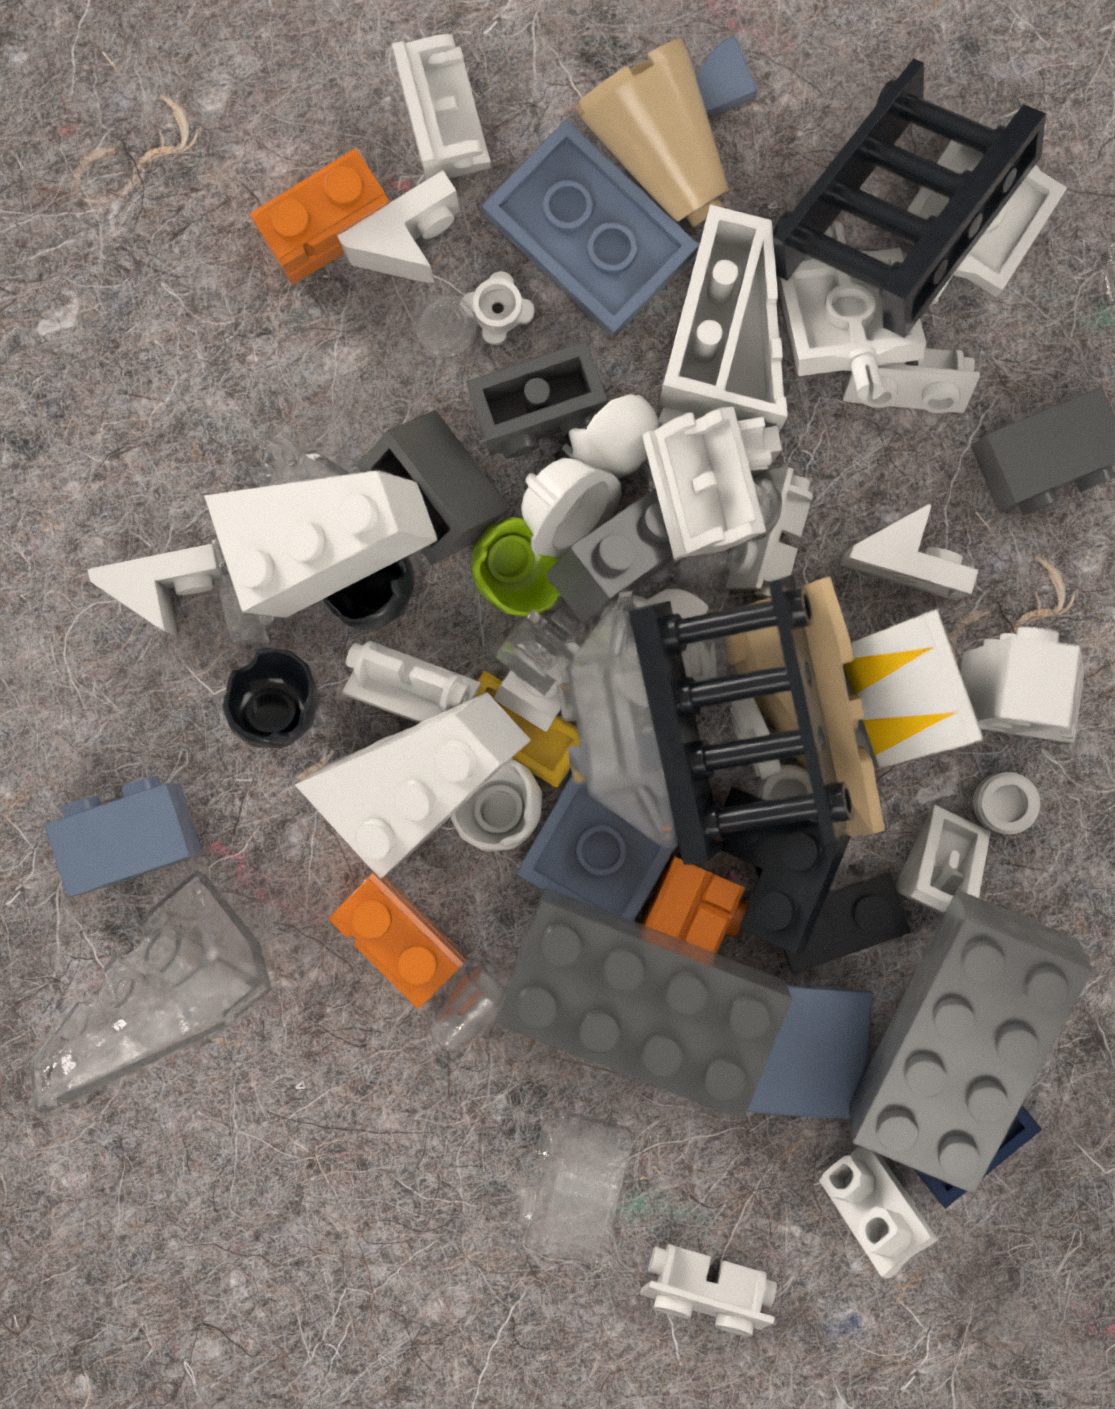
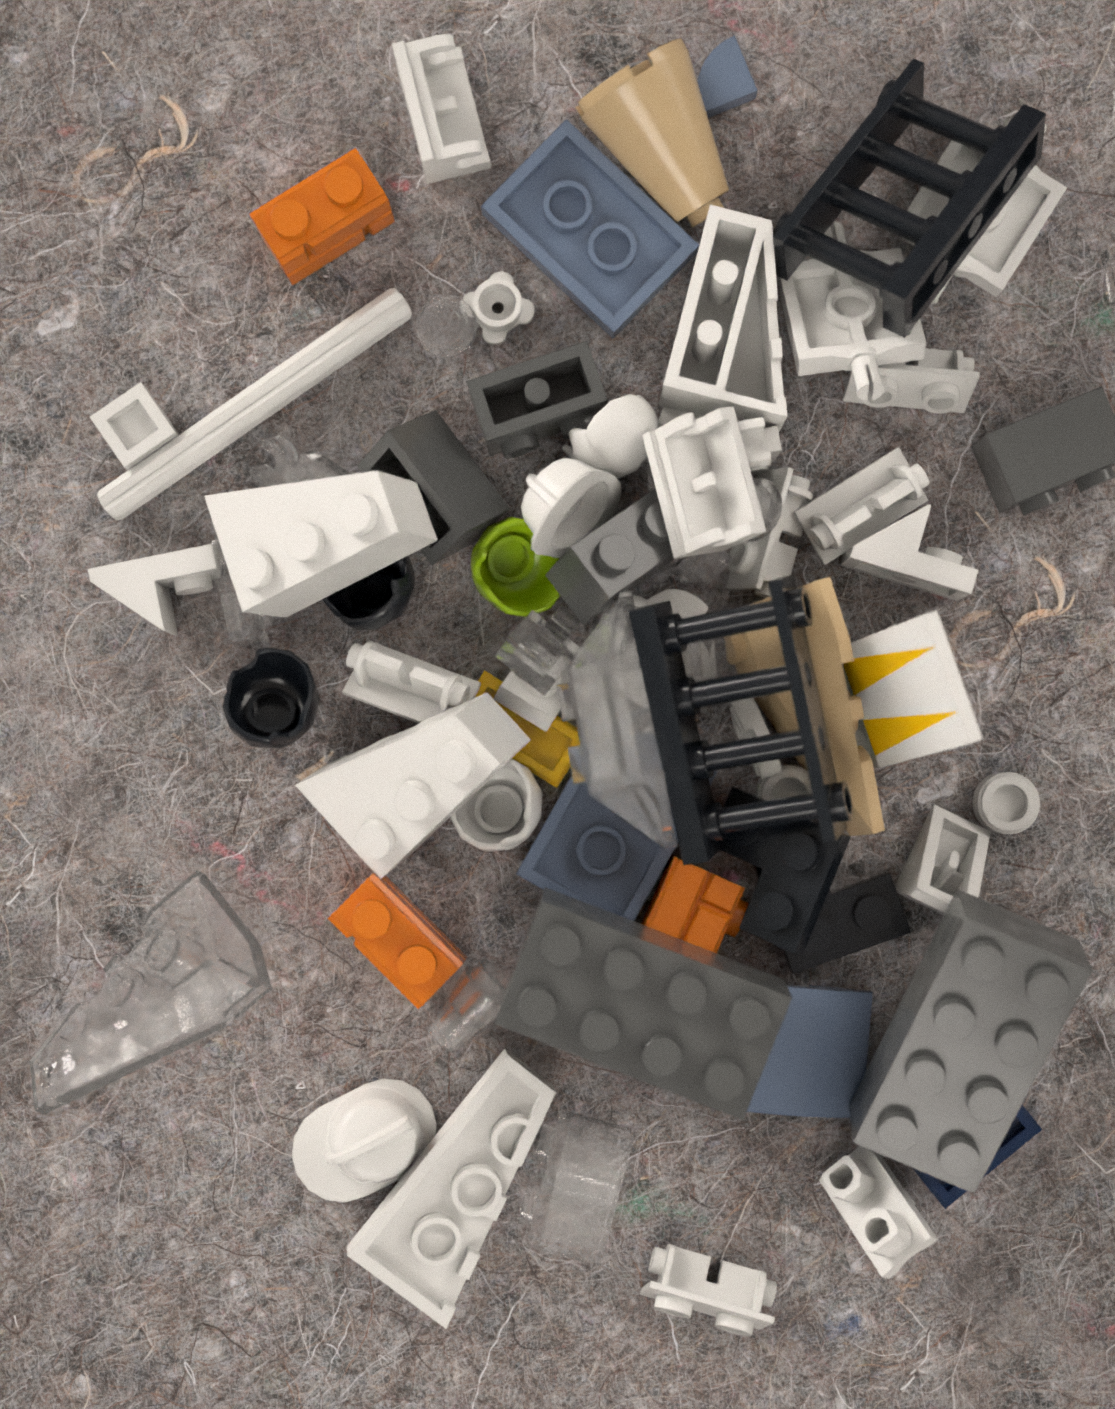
sand blue brick [44,776,203,898] -> none
white slope [337,170,460,283] -> none
white wedge [960,627,1085,744] -> none
none -> white plate [90,382,179,470]
none -> white axle [97,288,412,520]
none -> white piece [292,1078,437,1203]
none -> white wing [347,1049,556,1329]
none -> white hinge [794,447,929,565]

